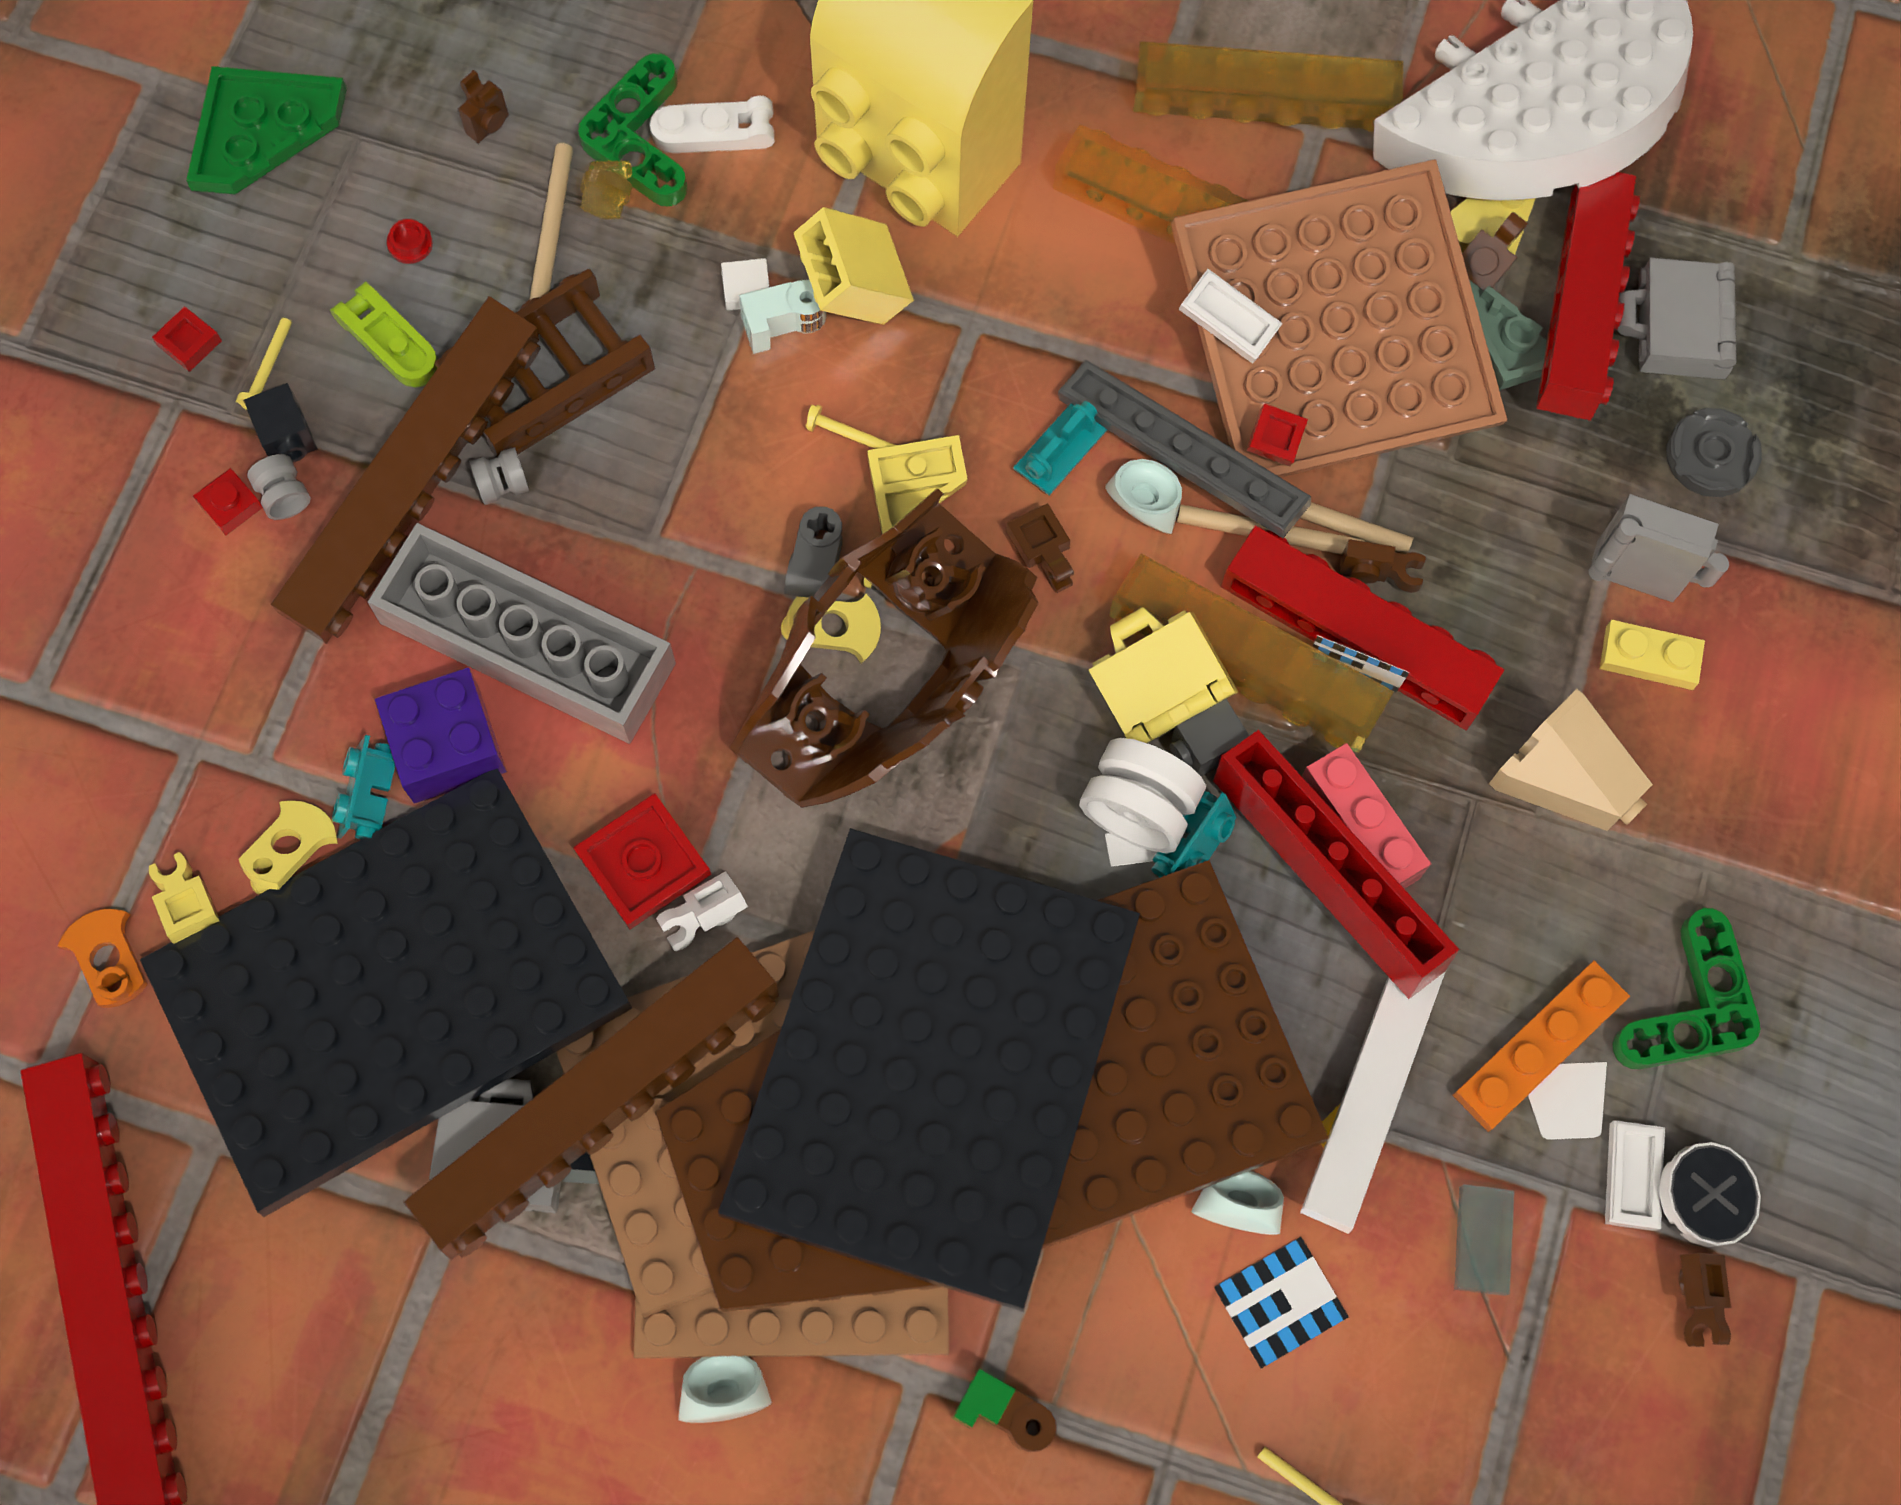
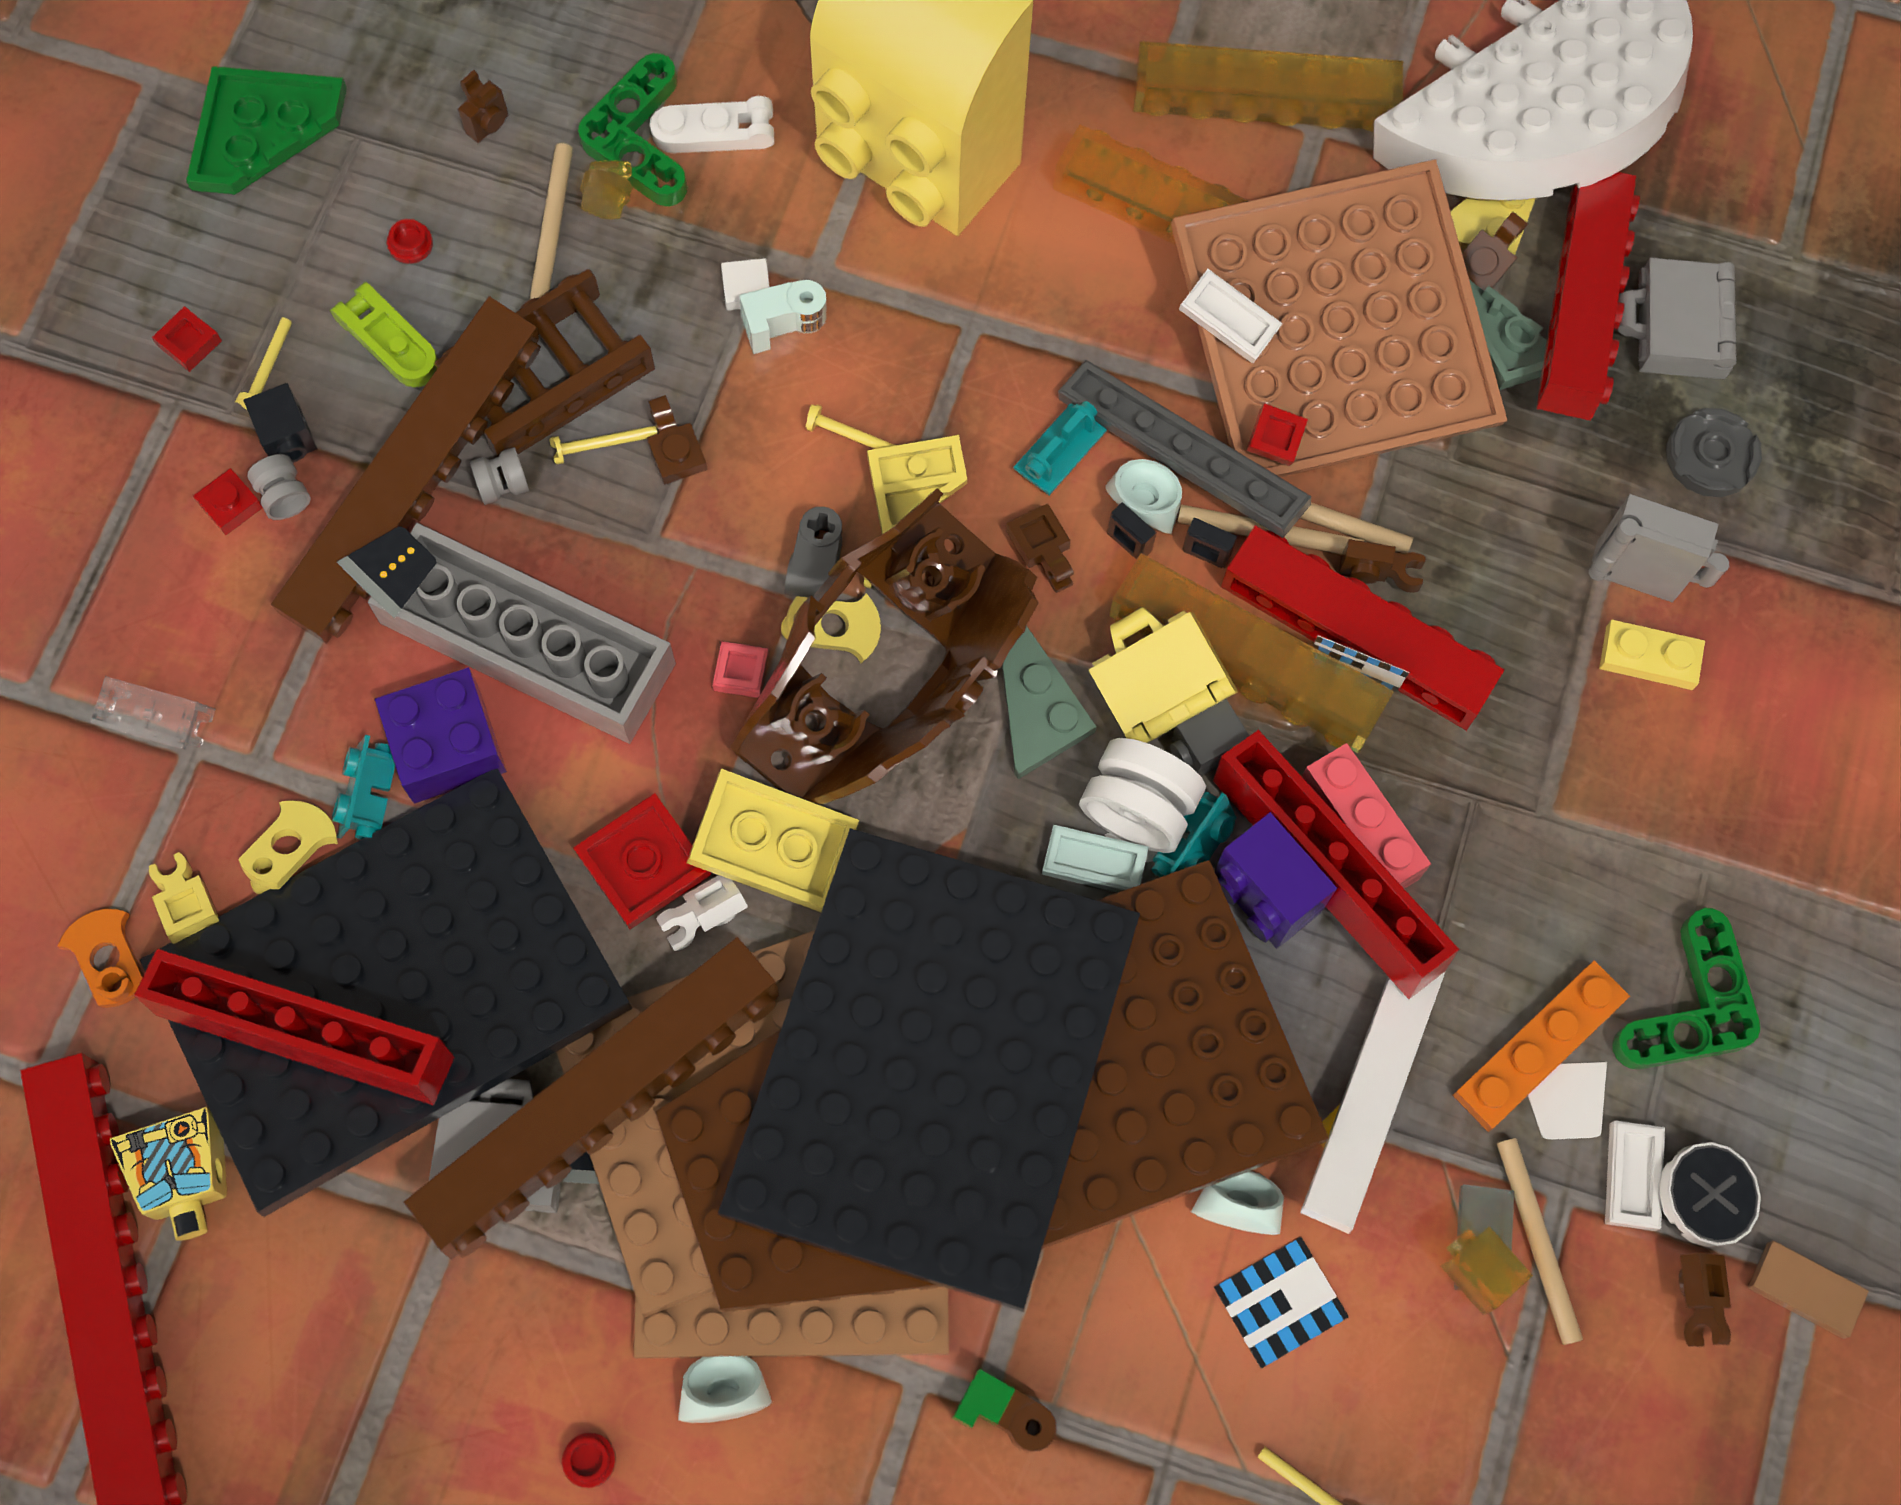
light yellow brick [794,207,914,325] -> none
tan slope [1489,689,1653,831] -> none
none -> clear hinge [90,676,216,750]
none -> torso [110,1107,227,1241]
none -> red brick [134,949,455,1105]
none -> black sticker [337,526,437,619]
none -> light yellow piece [549,426,658,465]
none -> red plate [562,1433,616,1488]
none -> reddish brown plate [647,395,708,485]
none -> light yellow plate [687,769,859,912]
none -> coral tile [712,641,769,698]
none -> sand green wing [1002,626,1097,779]
none -> light aqua tile [1042,825,1149,892]
none -> black tile [1107,502,1157,562]
none -> black tile [1182,517,1237,568]
none -> dark purple brick [1214,812,1337,949]
none -> clear yellow brick [1440,1226,1533,1315]
none -> tan bar [1497,1138,1583,1345]
none -> medium nougat tile [1748,1240,1869,1339]

